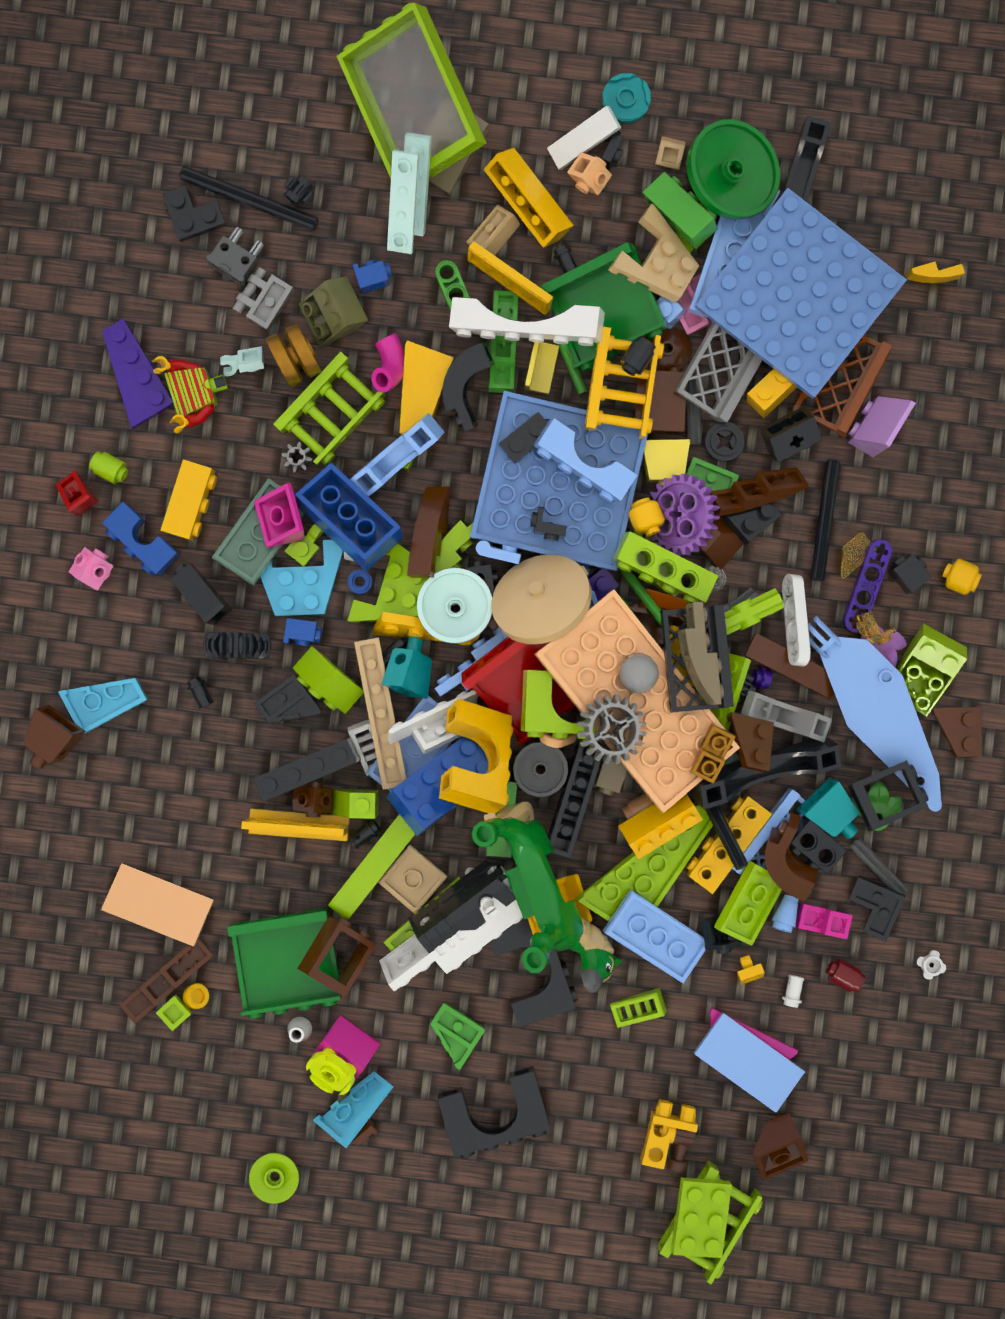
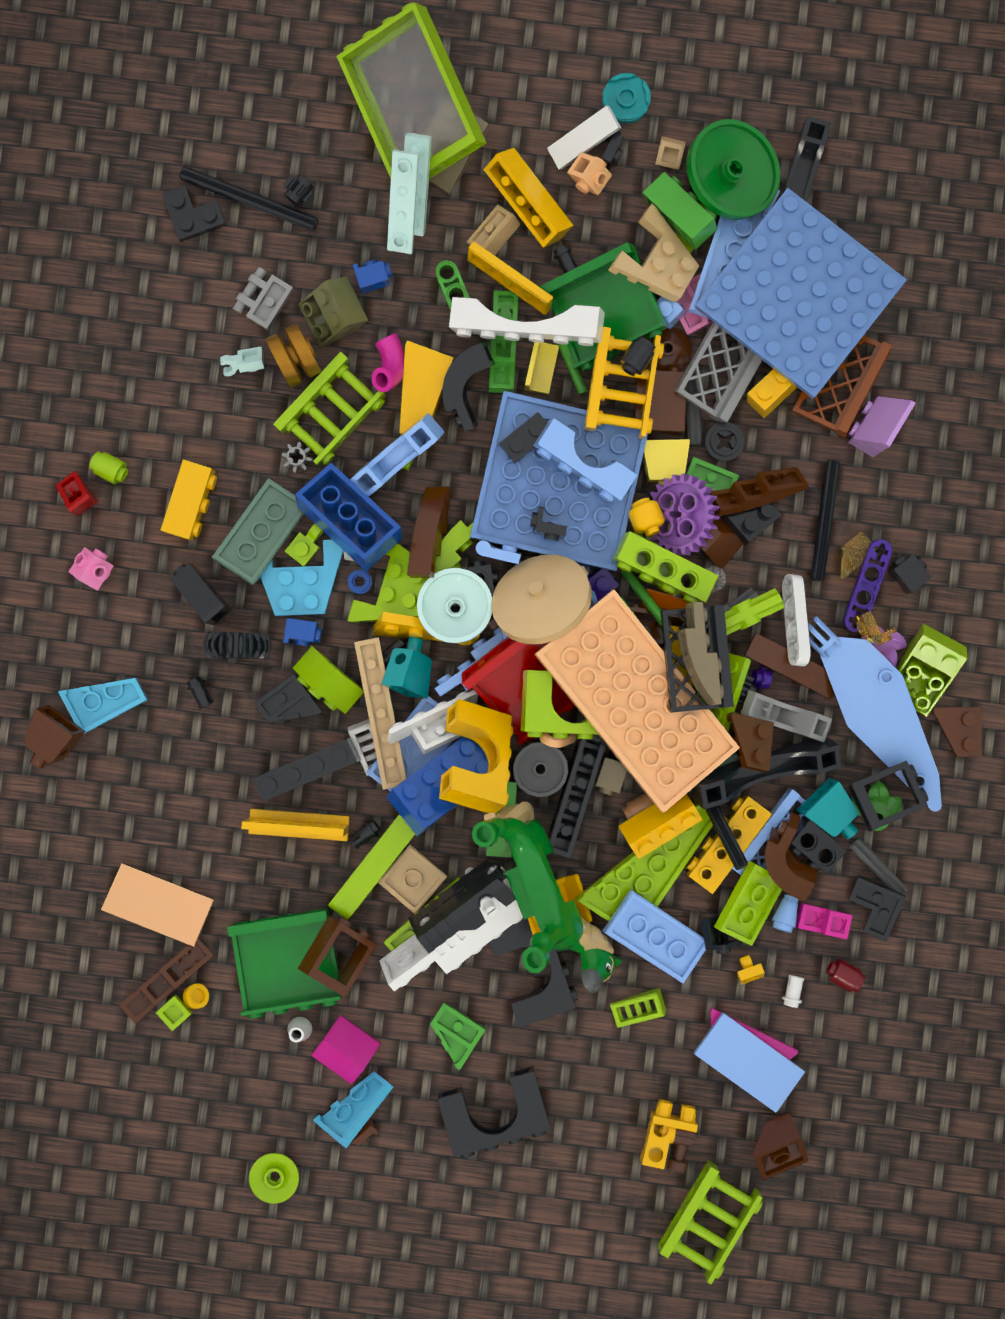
dark purple wing [102,319,174,429] -> none
blue arch [102,502,181,576] -> none
torso [152,356,228,433] -> none
dark grey piece [206,227,264,287] -> none
dark pink slope [254,483,304,548] -> none
reddish brown brick [293,781,333,817] -> none
neon yellow plate [306,1048,356,1095] -> none
lime slope [330,789,380,819] -> none
light grey gear [577,694,647,764] -> none
light grey hair [620,653,659,694] -> none
lime plate [671,1177,732,1258] -> none
pearl gold slope [690,723,736,784] -> none
black brick [760,406,822,462] -> none
yellow slope [906,262,965,283] -> none
white plate [917,950,946,980] -> none
yellow head [942,559,982,595] -> none

